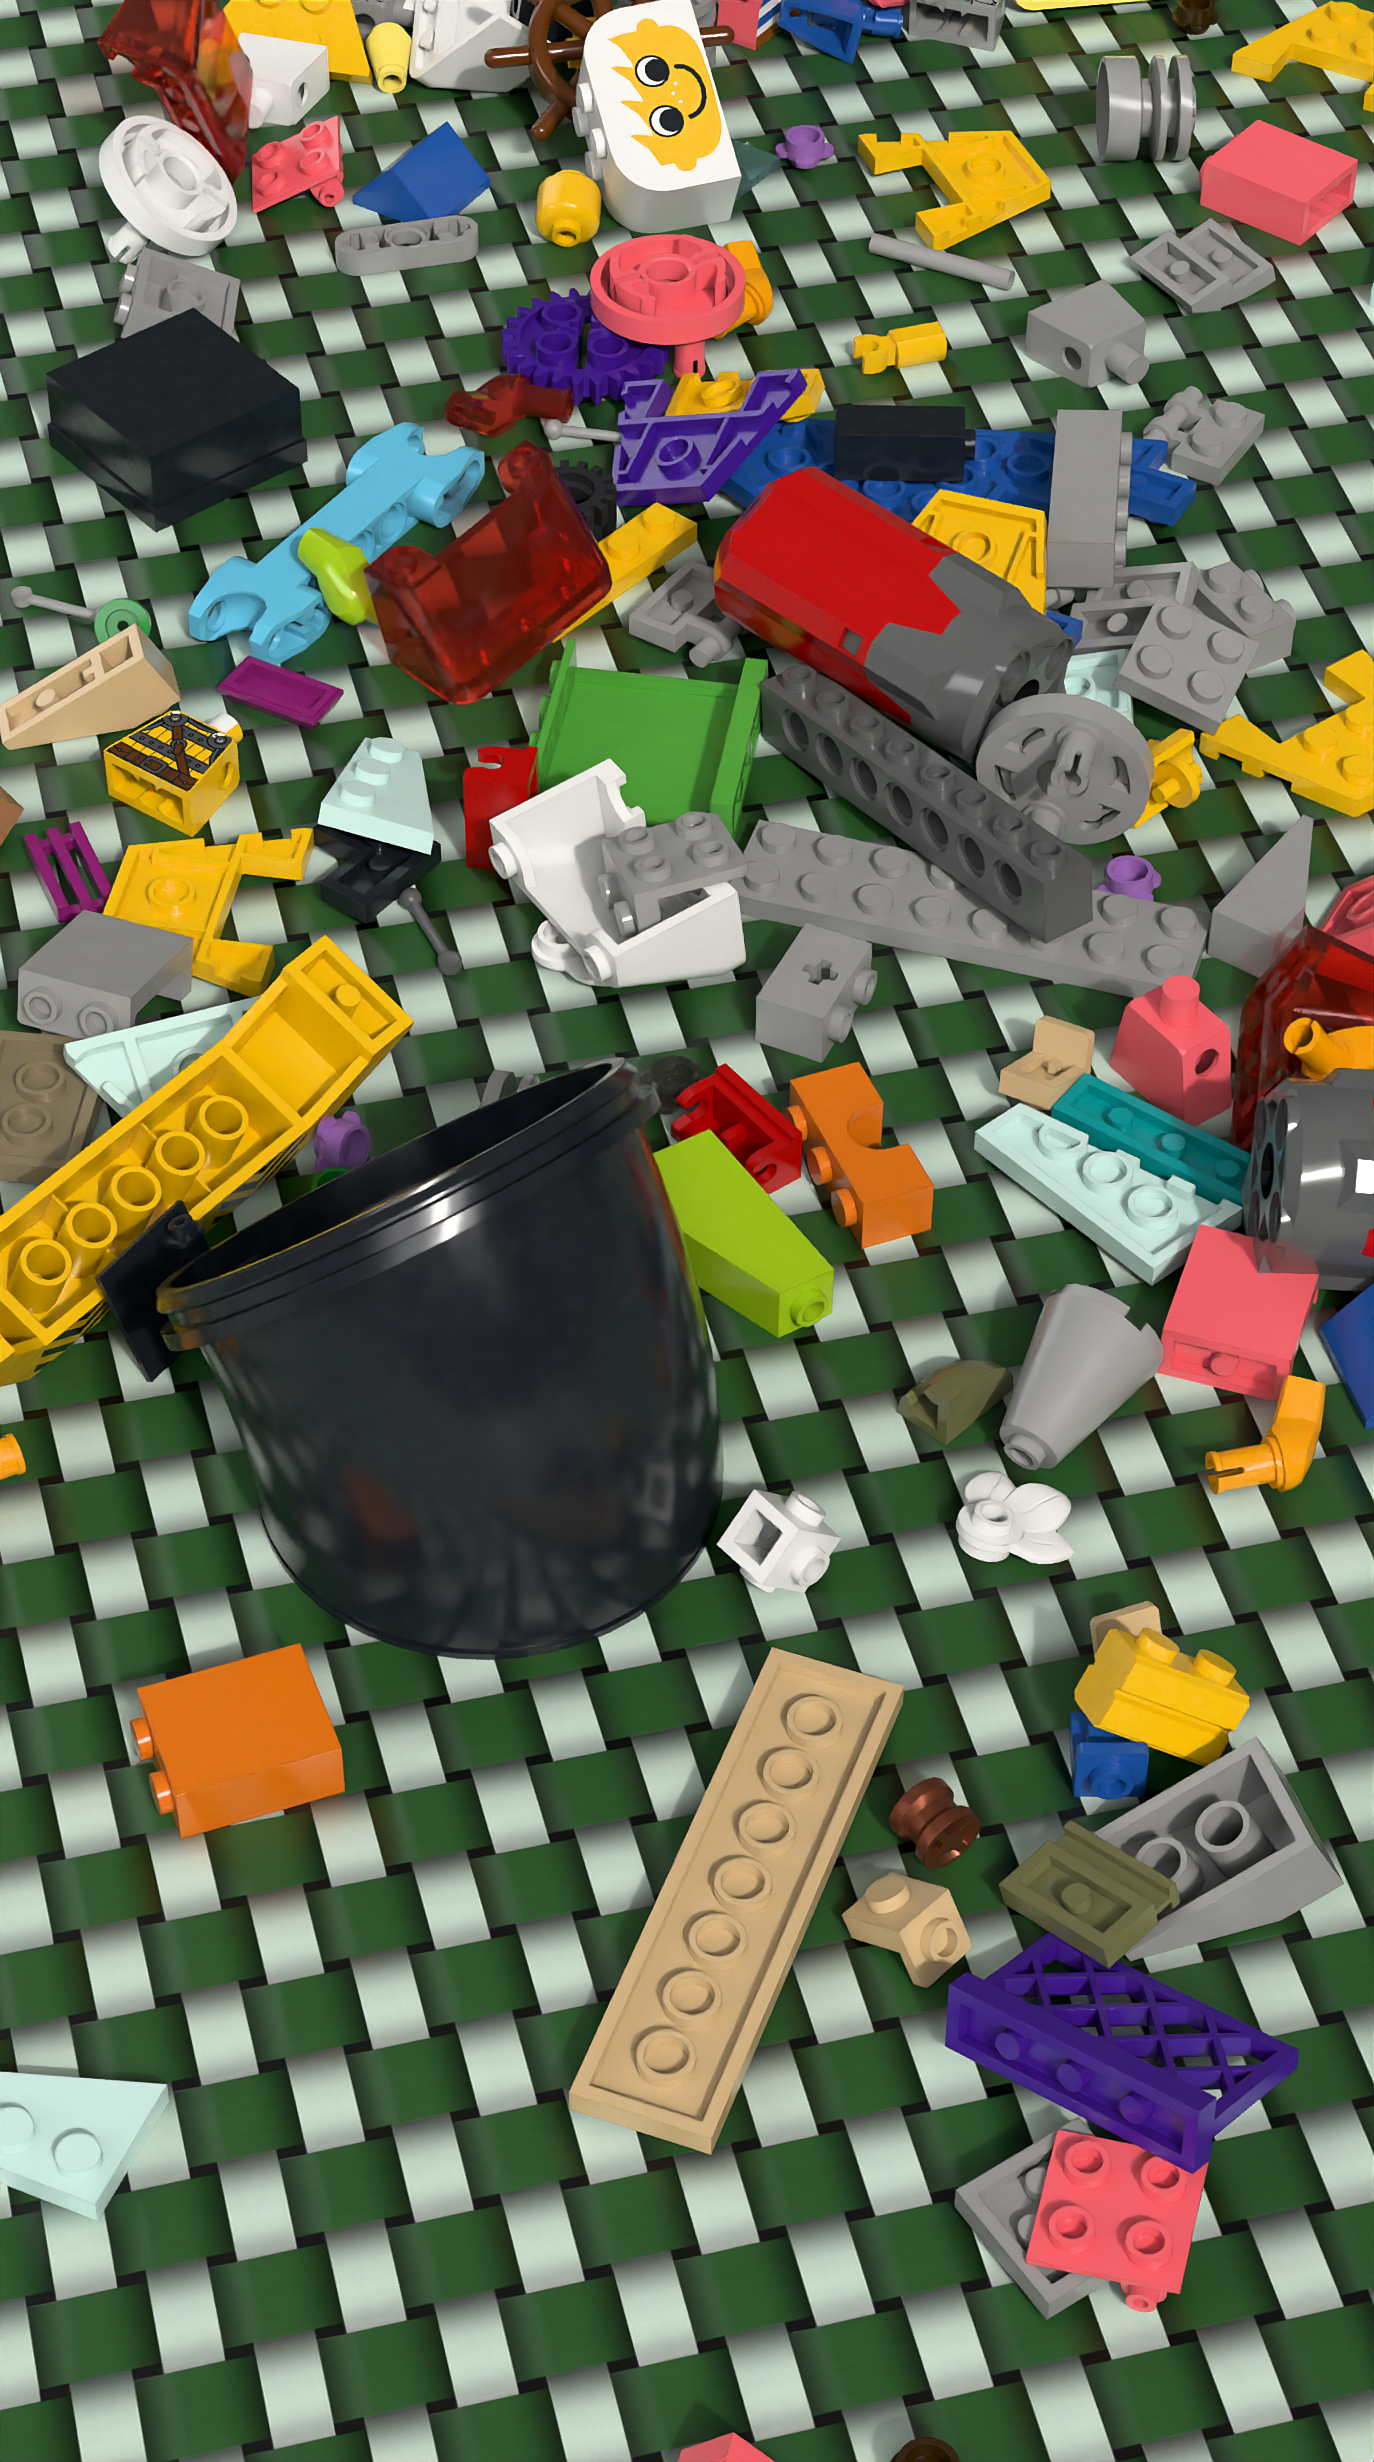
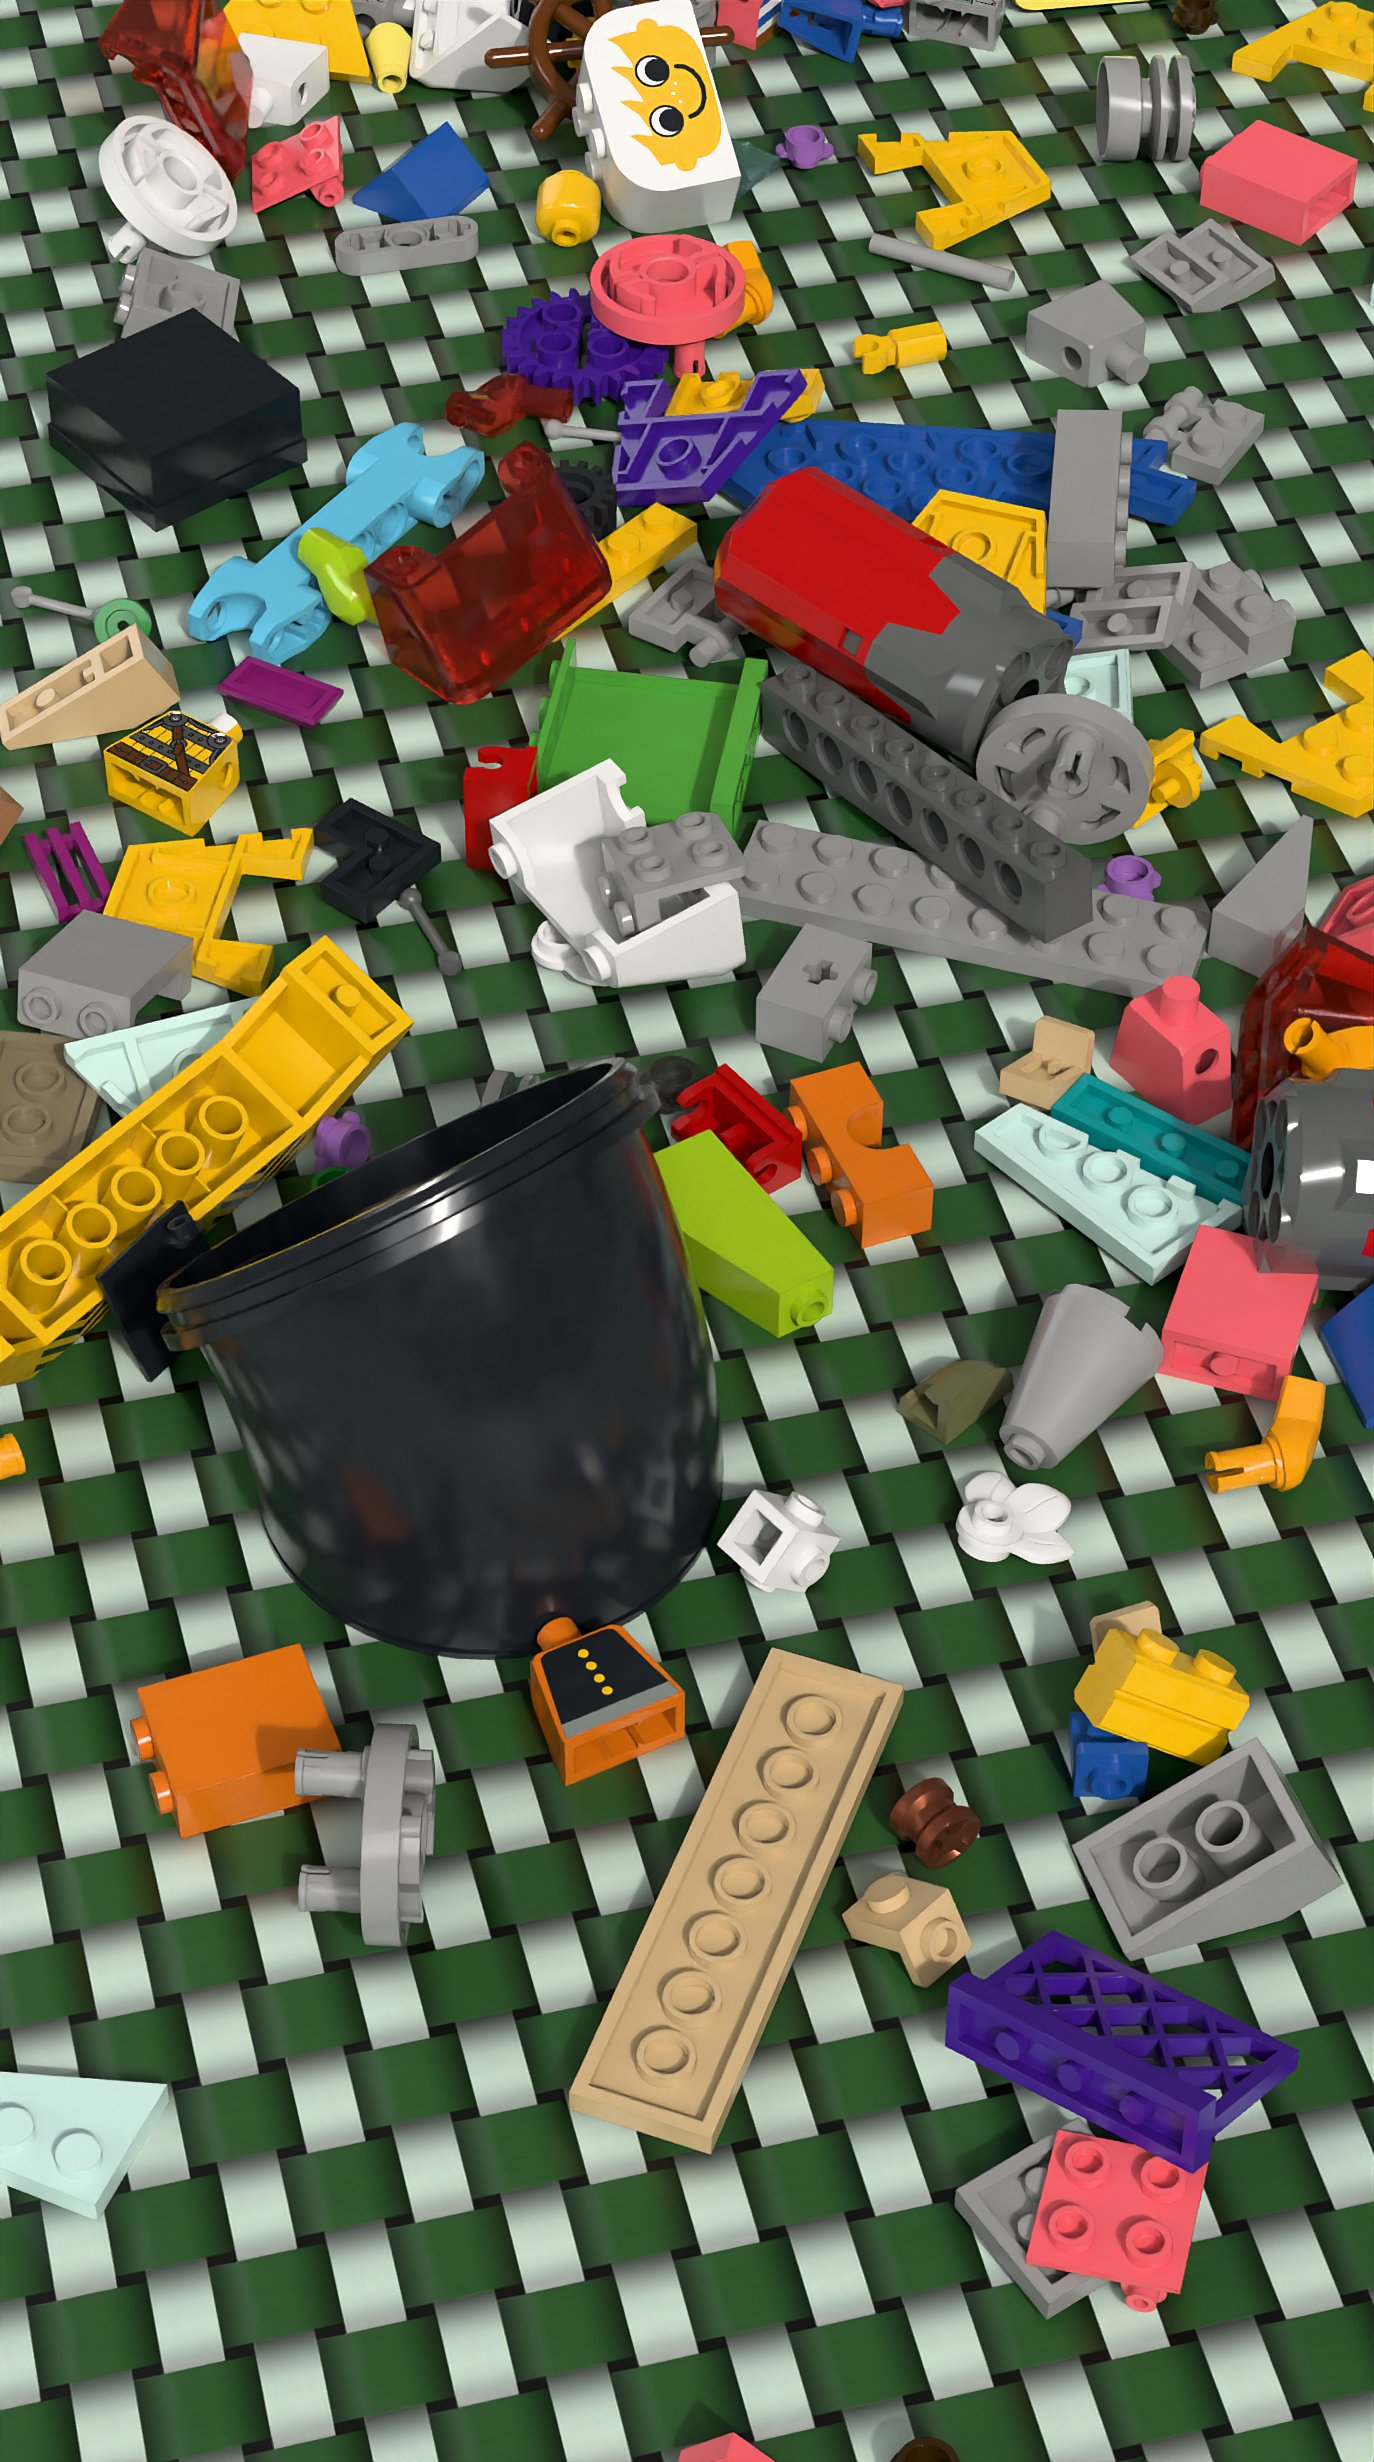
light aqua wing [318,737,434,855] -> none
black brick [834,404,976,482] -> none
olive plate [999,1820,1181,1969] -> none
light grey plate [1112,594,1260,736] -> none
none -> light grey piece [295,1723,436,1947]
none -> torso [530,1617,685,1787]

